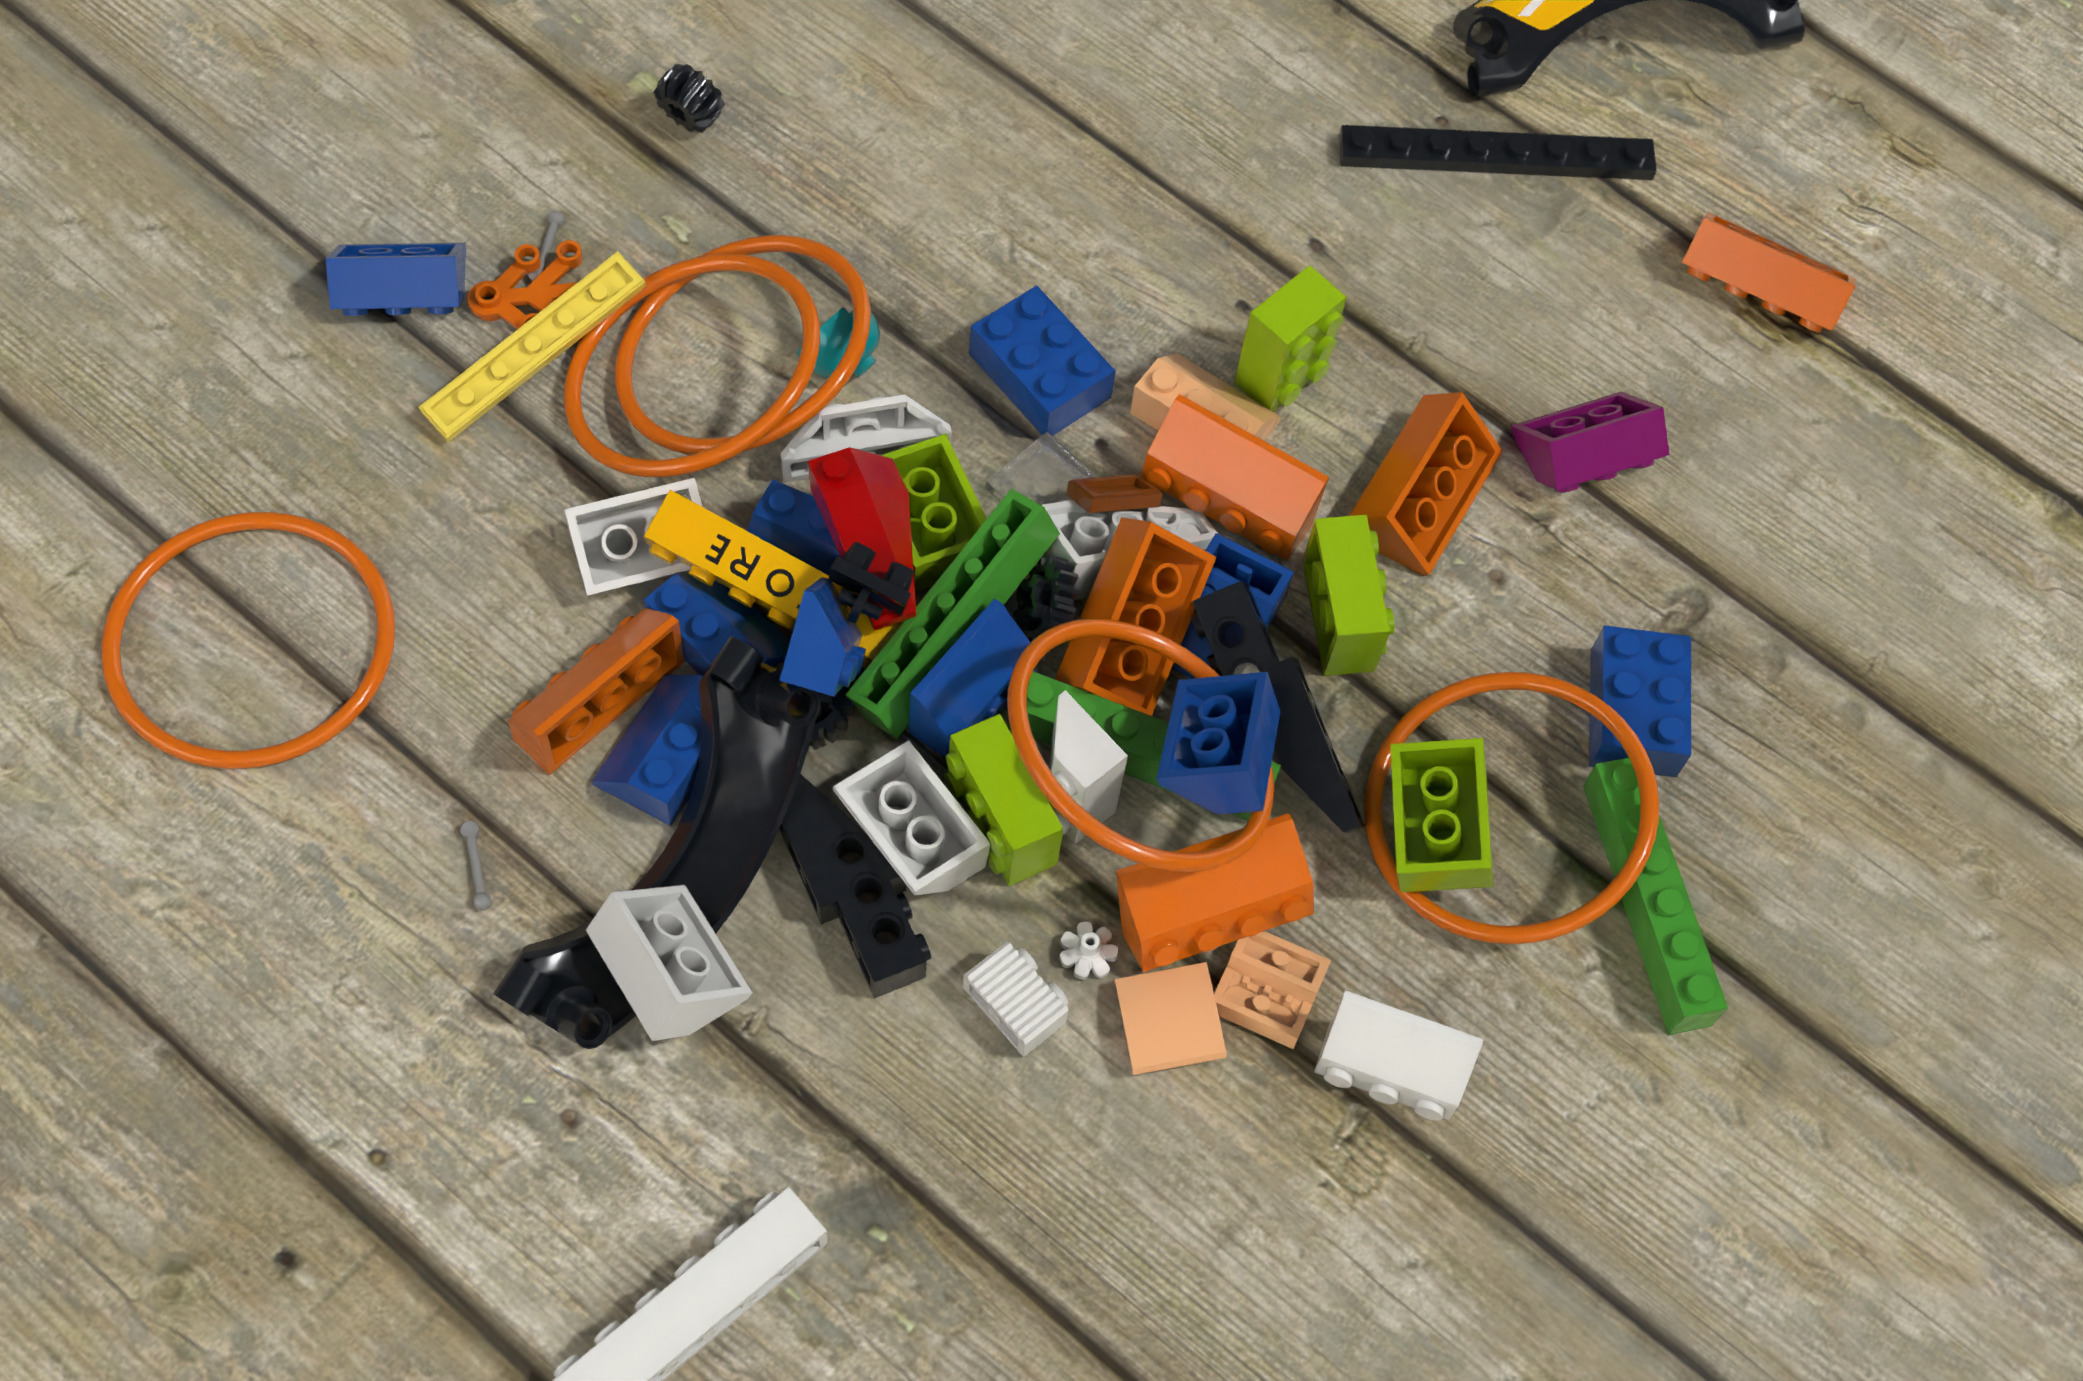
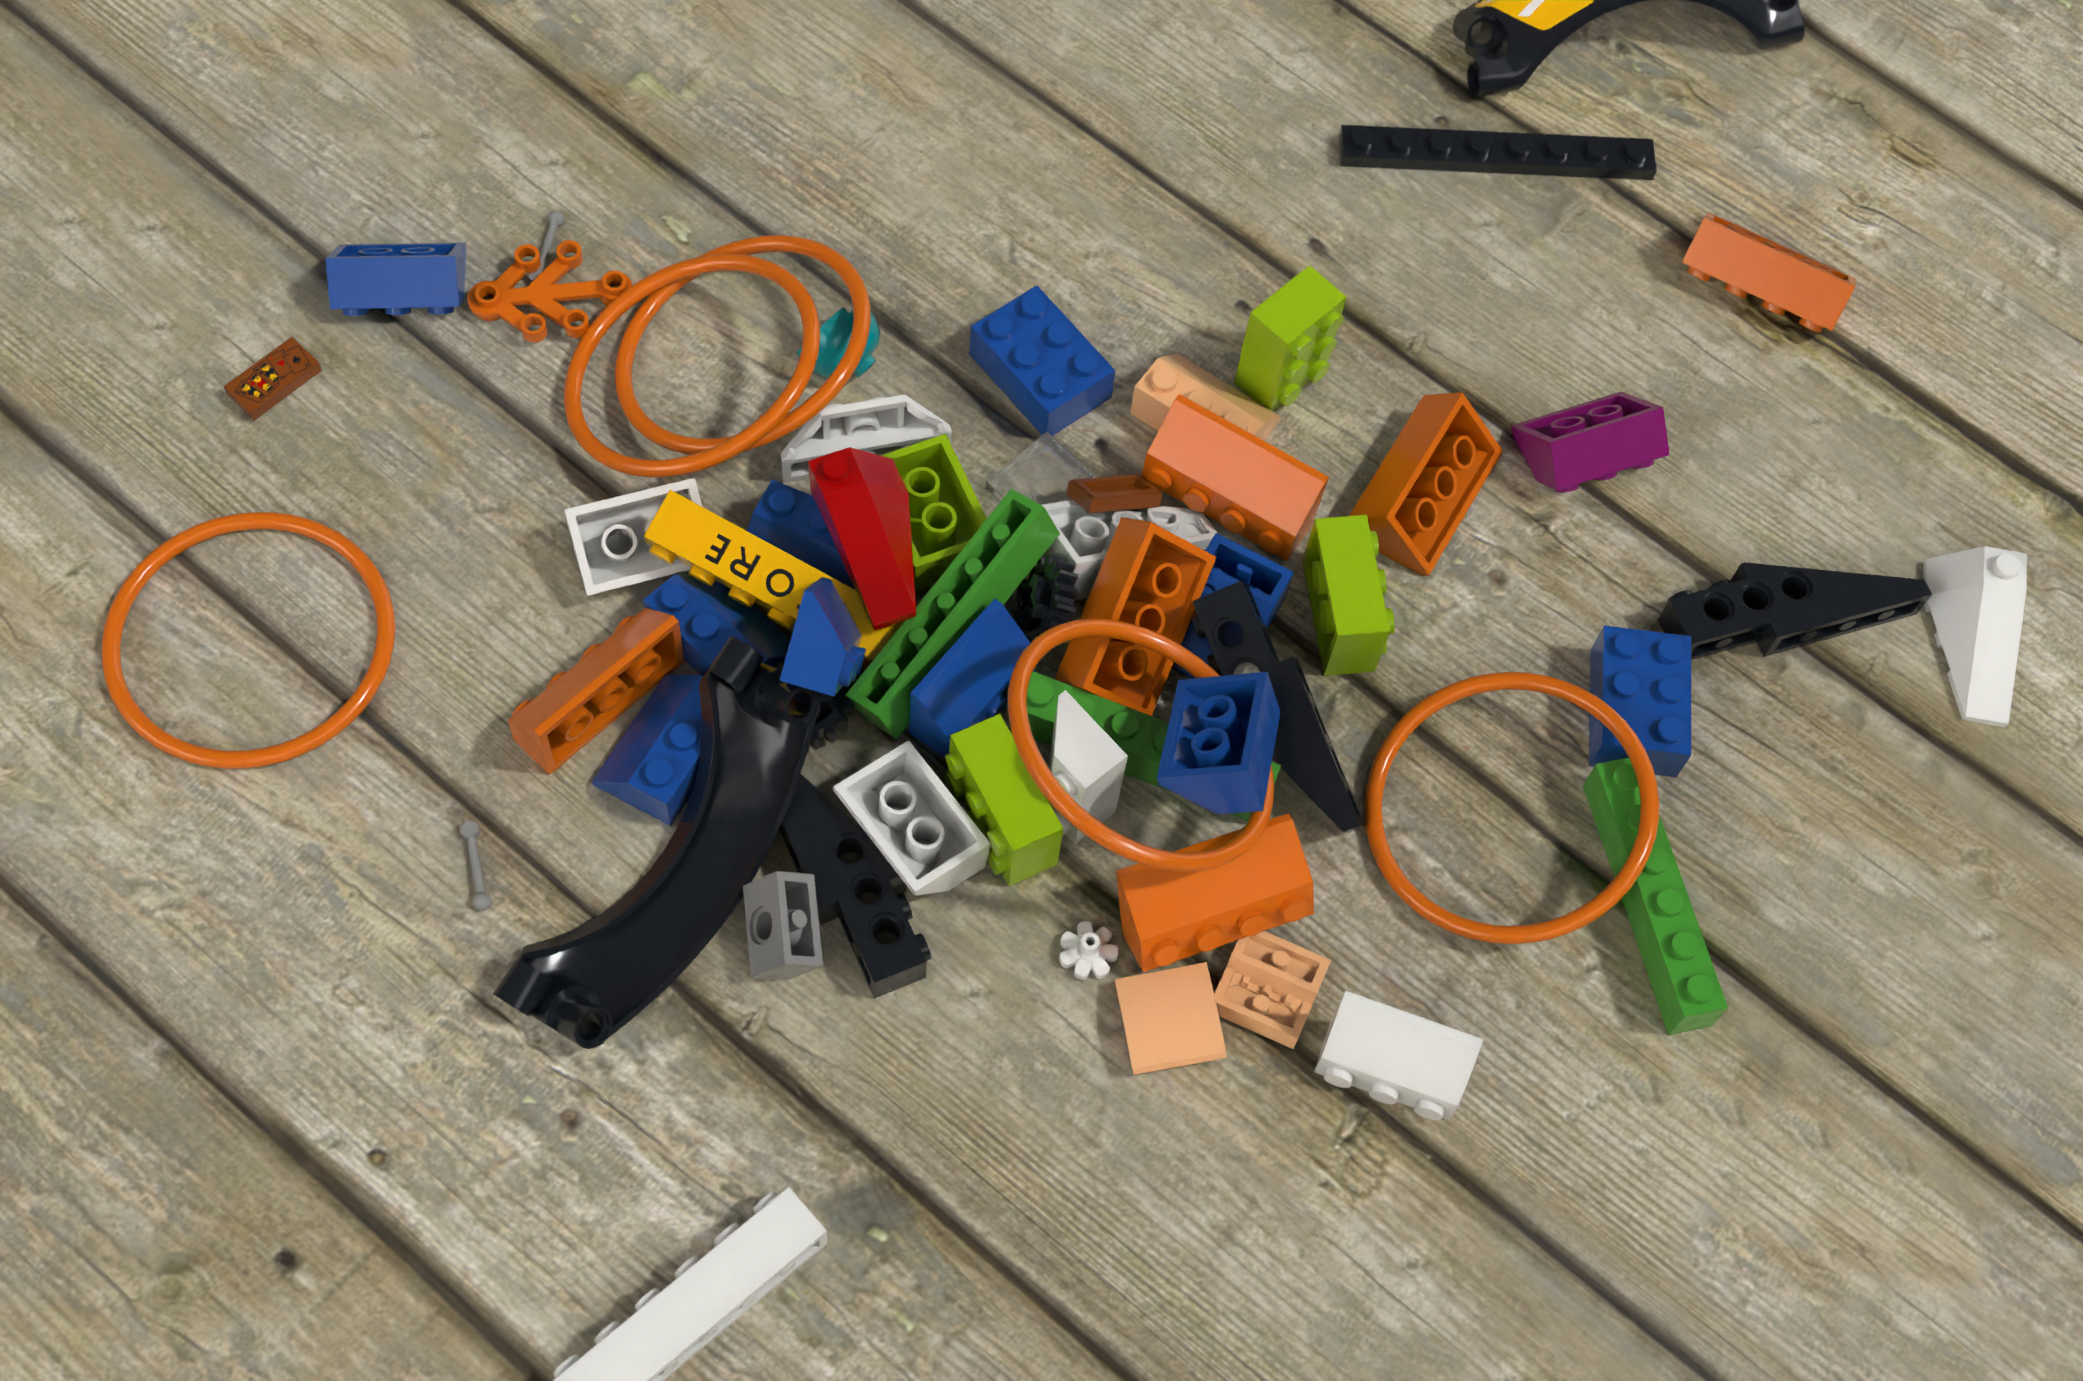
light yellow tile [419,251,646,443] -> none
white slope [586,885,752,1041] -> none
black gear [653,64,725,133] -> none
black hips [828,542,914,624] -> none
white brick [963,941,1069,1057] -> none
lime brick [1390,738,1494,892] -> none
none -> dark orange tile [224,337,322,421]
none -> light grey brick [743,871,823,980]
none -> black brick [1658,562,1932,660]
none -> white wedge [1923,546,2027,728]

